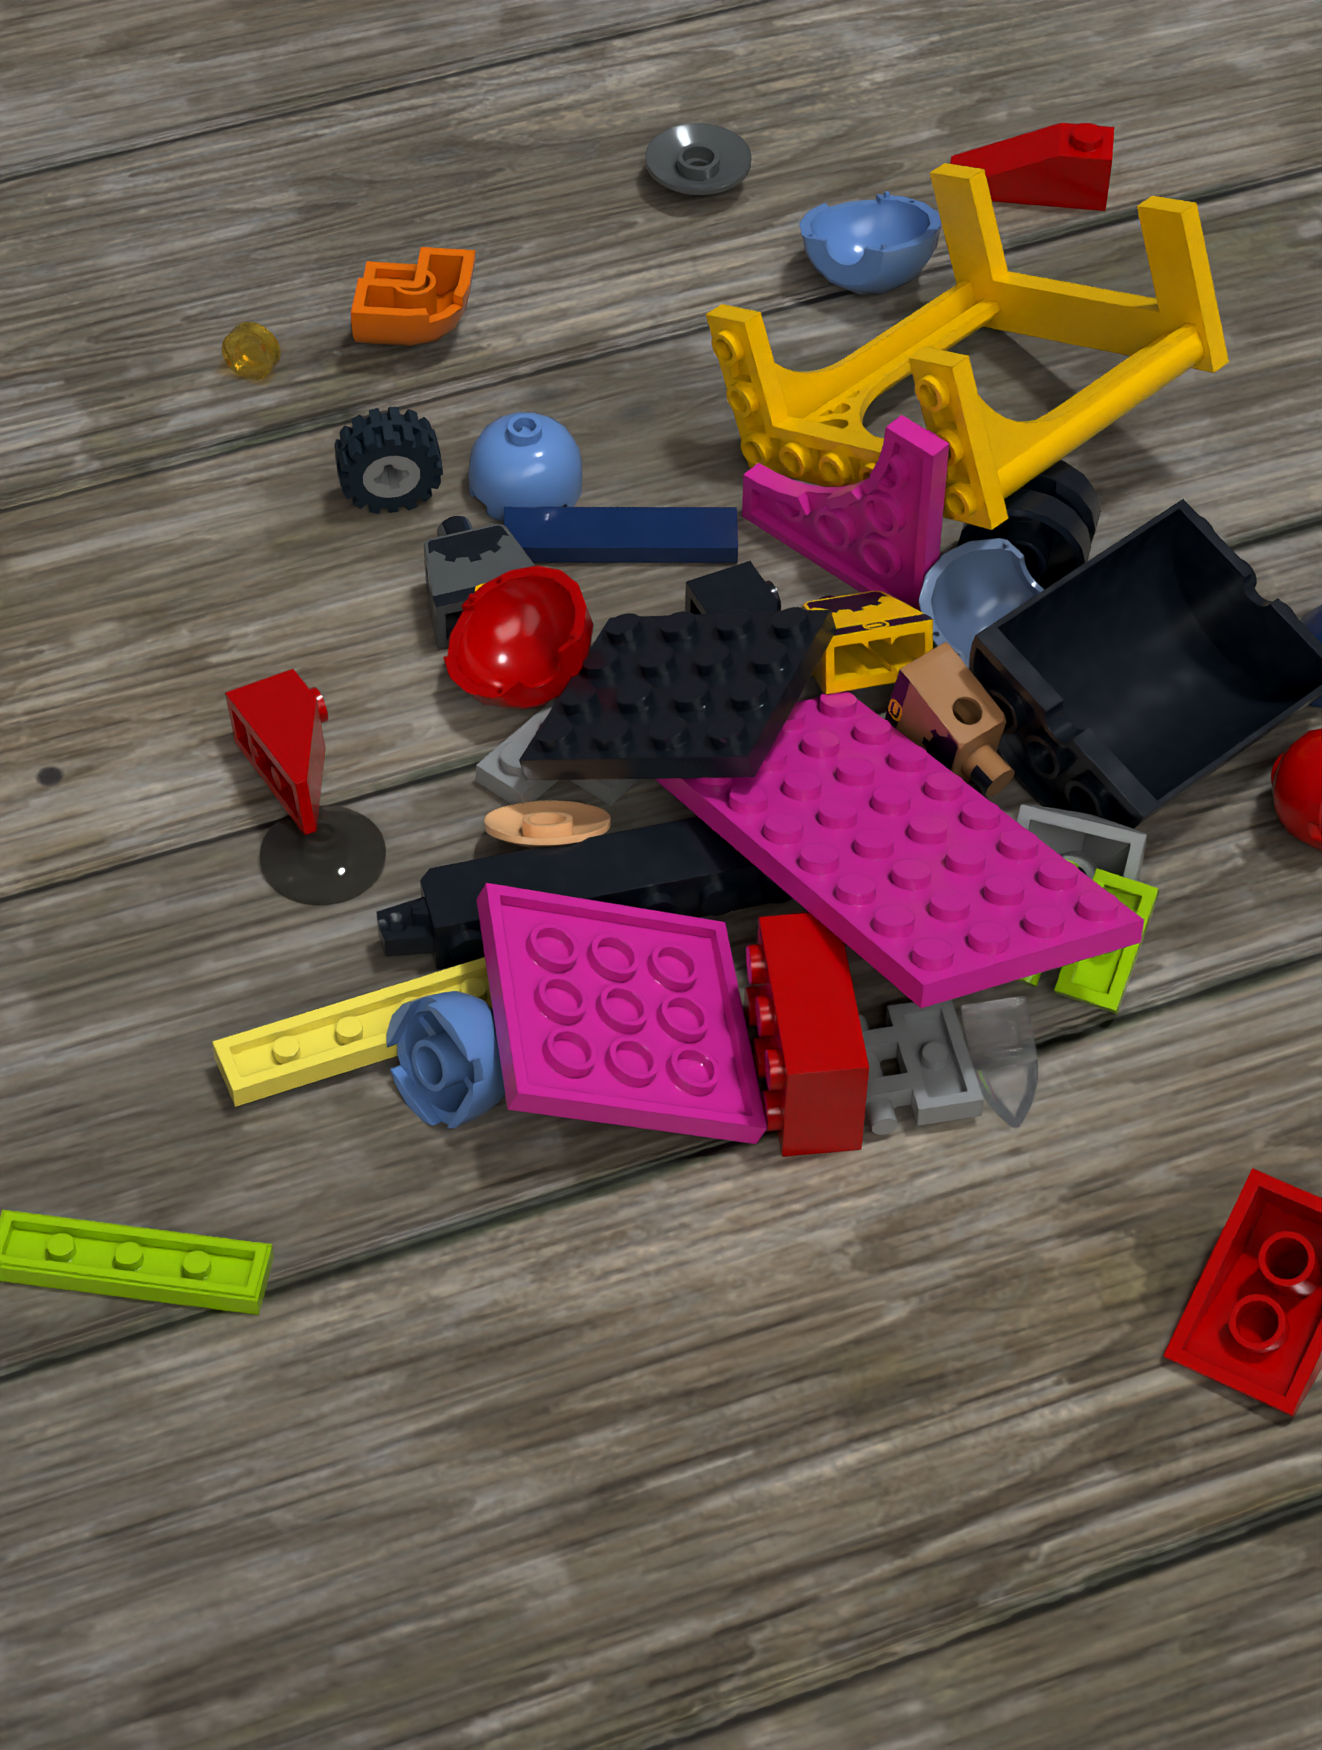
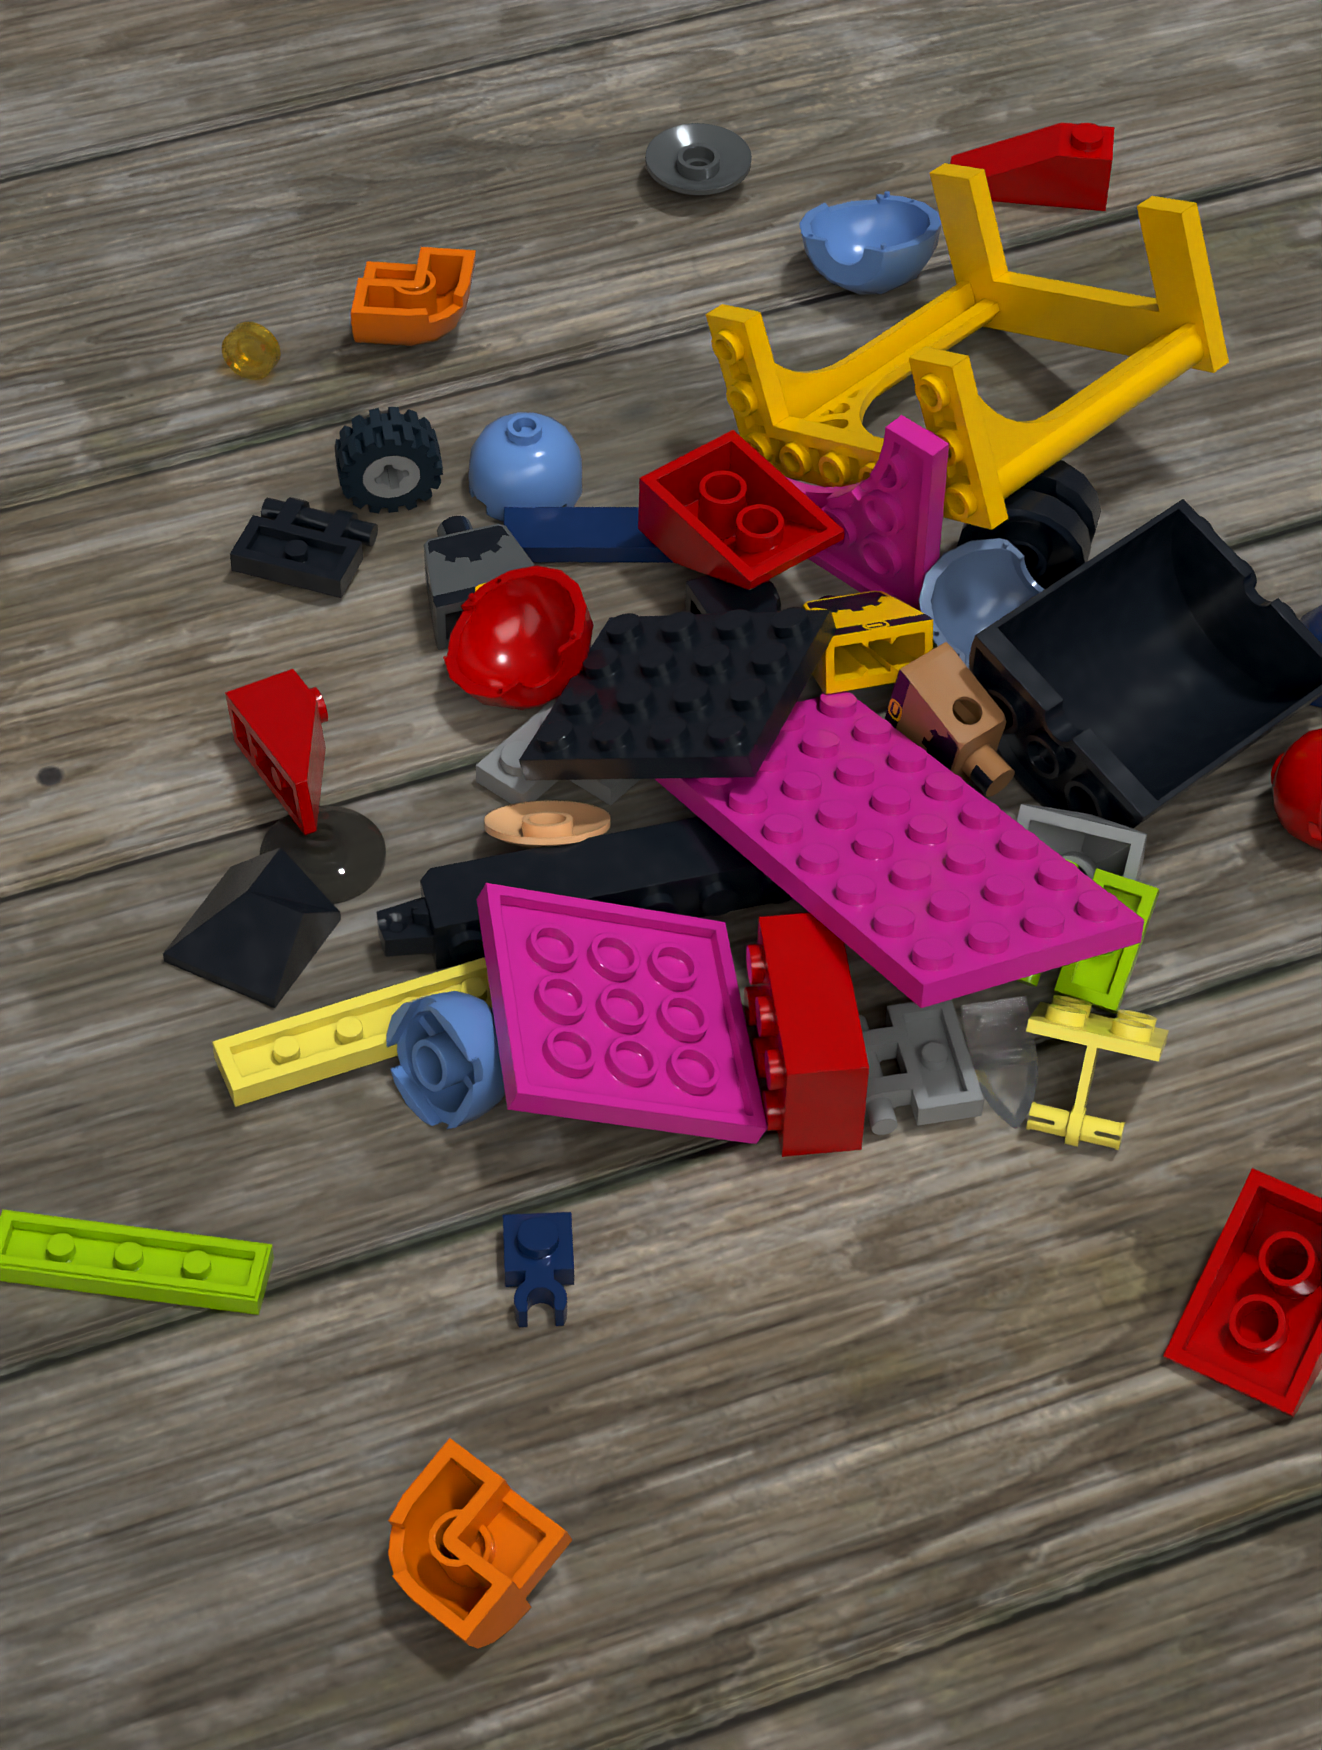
none -> black slope [163,847,341,1008]
none -> black plate [230,497,378,598]
none -> orange brick [388,1438,572,1649]
none -> dark blue plate [503,1212,574,1328]
none -> red slope [638,430,845,590]
none -> light yellow plate [1026,995,1169,1151]

